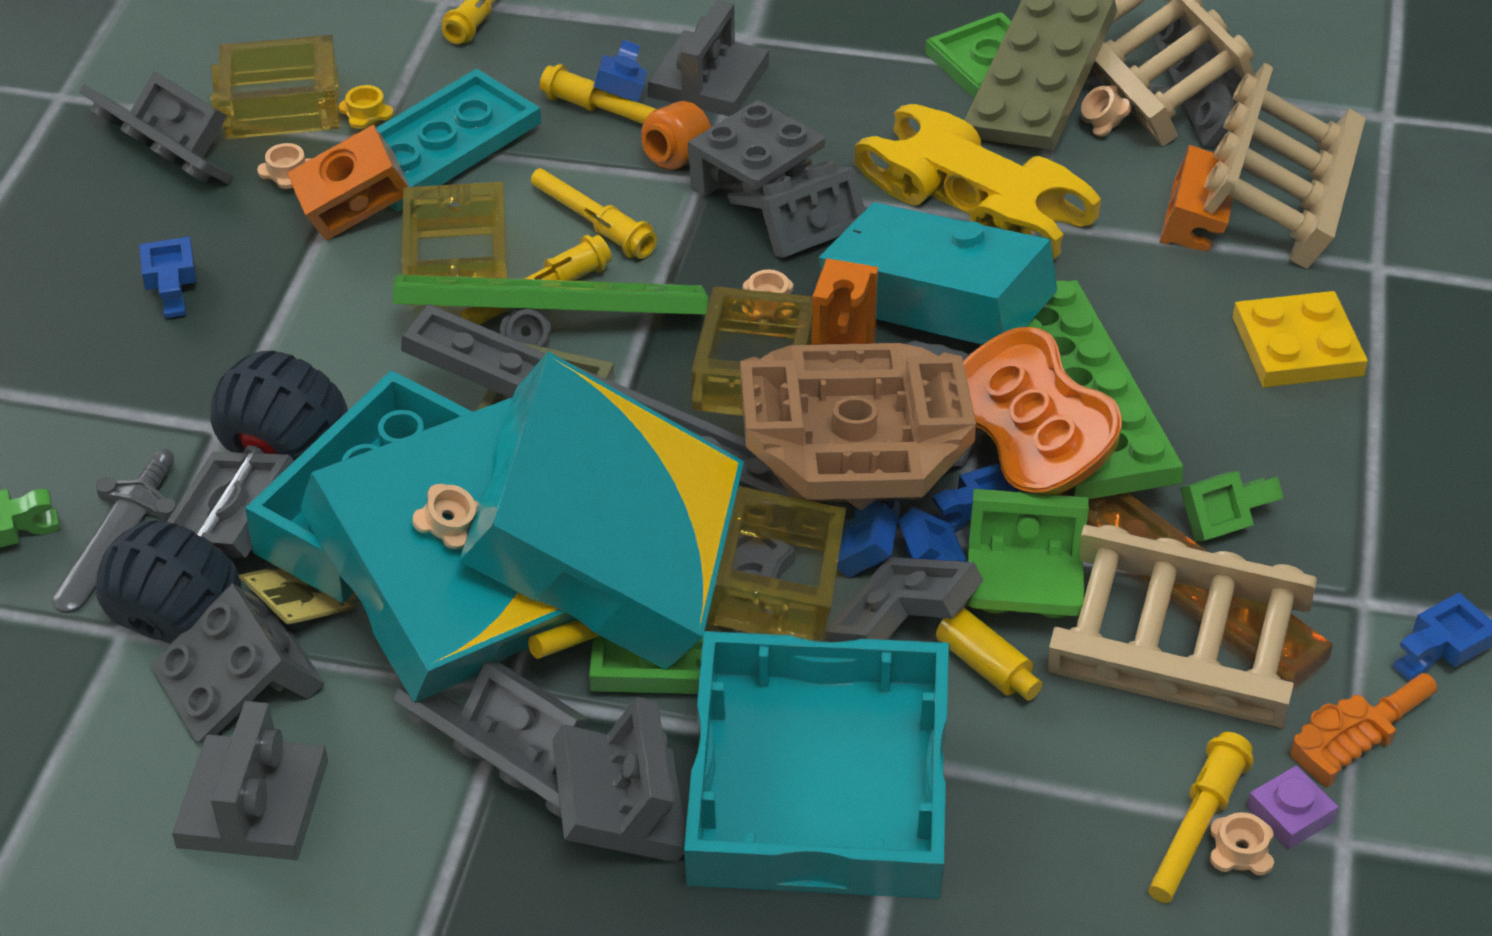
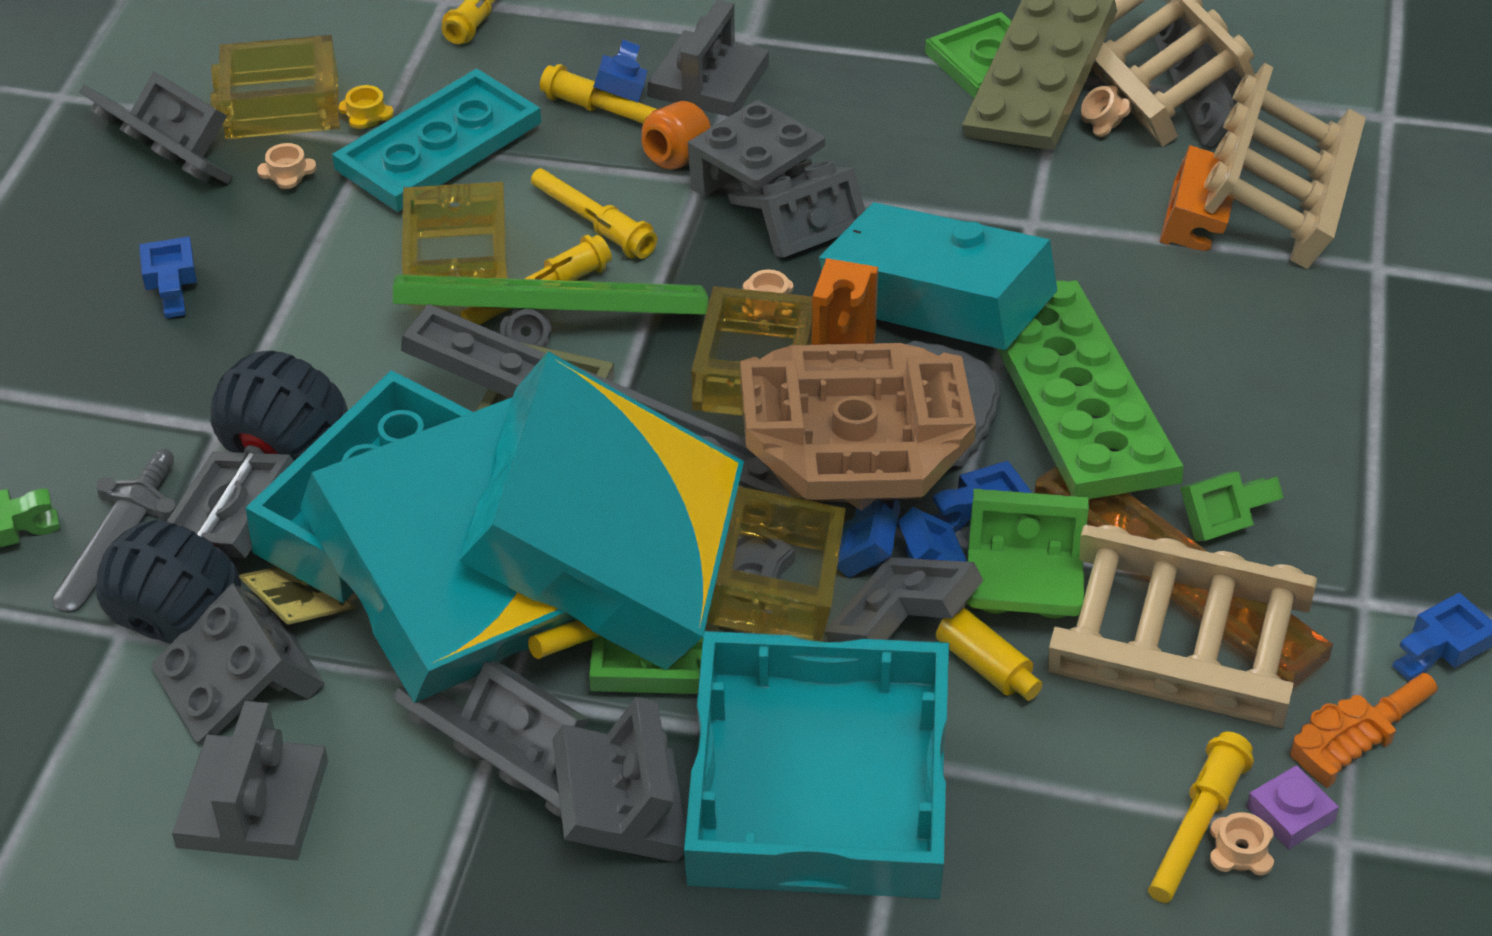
orange brick [287,125,412,241] -> none
light nougat plate [412,484,478,549] -> none
yellow piece [854,104,1101,260] -> none
orange plate [963,327,1122,495] -> none
yellow plate [1232,291,1368,388] -> none

